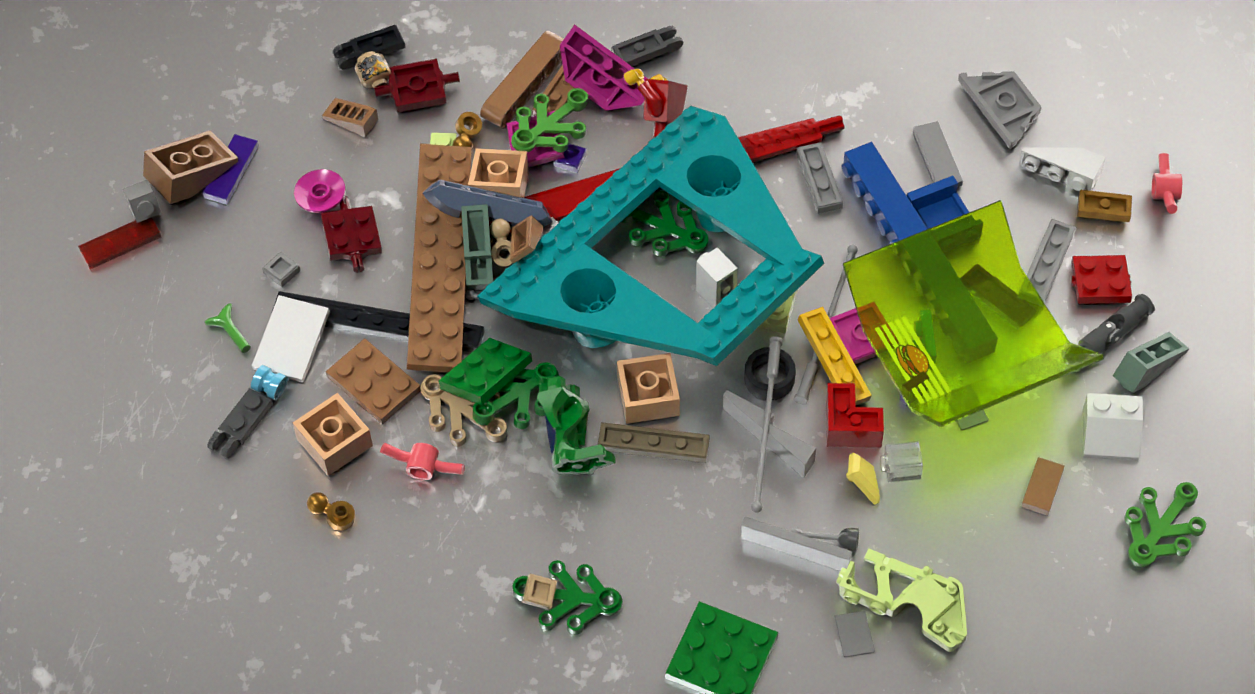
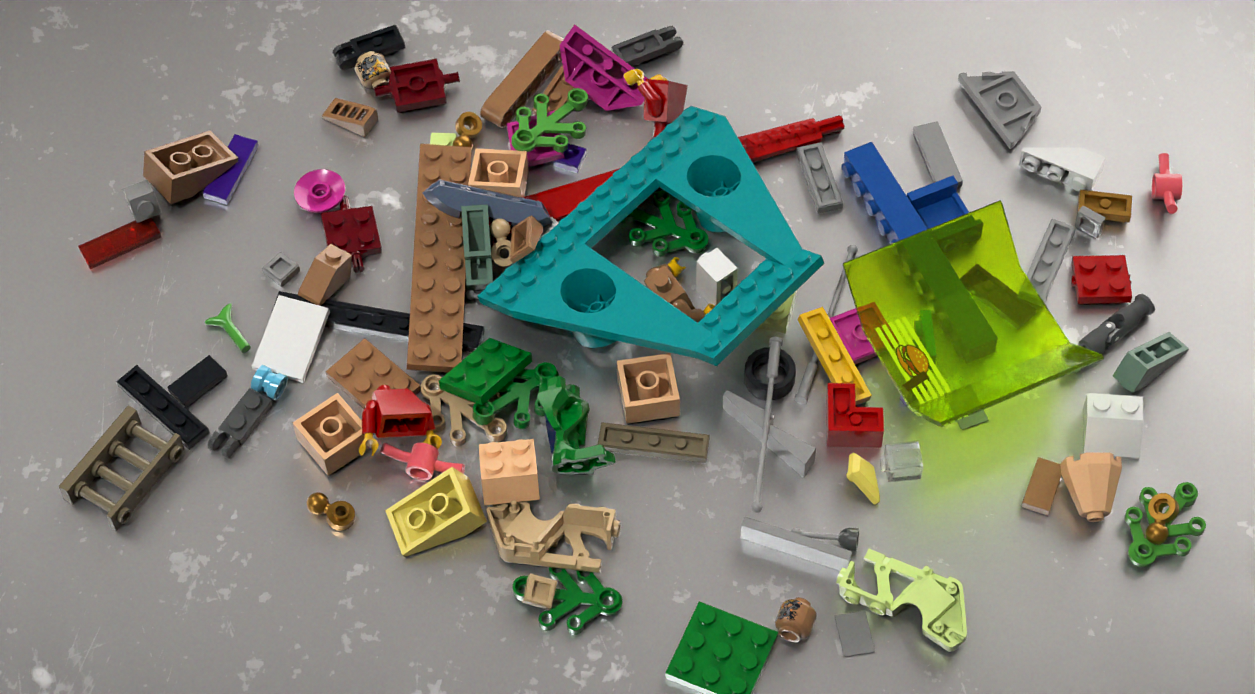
none -> dark tan fence [58,405,184,531]
none -> black tile [116,365,210,450]
none -> black tile [167,355,228,408]
none -> medium nougat slope [298,244,352,306]
none -> red torso [359,385,442,456]
none -> light yellow slope [385,467,487,557]
none -> light nougat brick [479,439,540,505]
none -> tan piece [487,500,621,573]
none -> medium nougat torso [644,257,715,322]
none -> medium nougat head [775,597,816,642]
none -> light nougat cone [1060,453,1122,522]
none -> light grey tile [1075,206,1106,238]
none -> pearl gold plate [1146,493,1179,545]

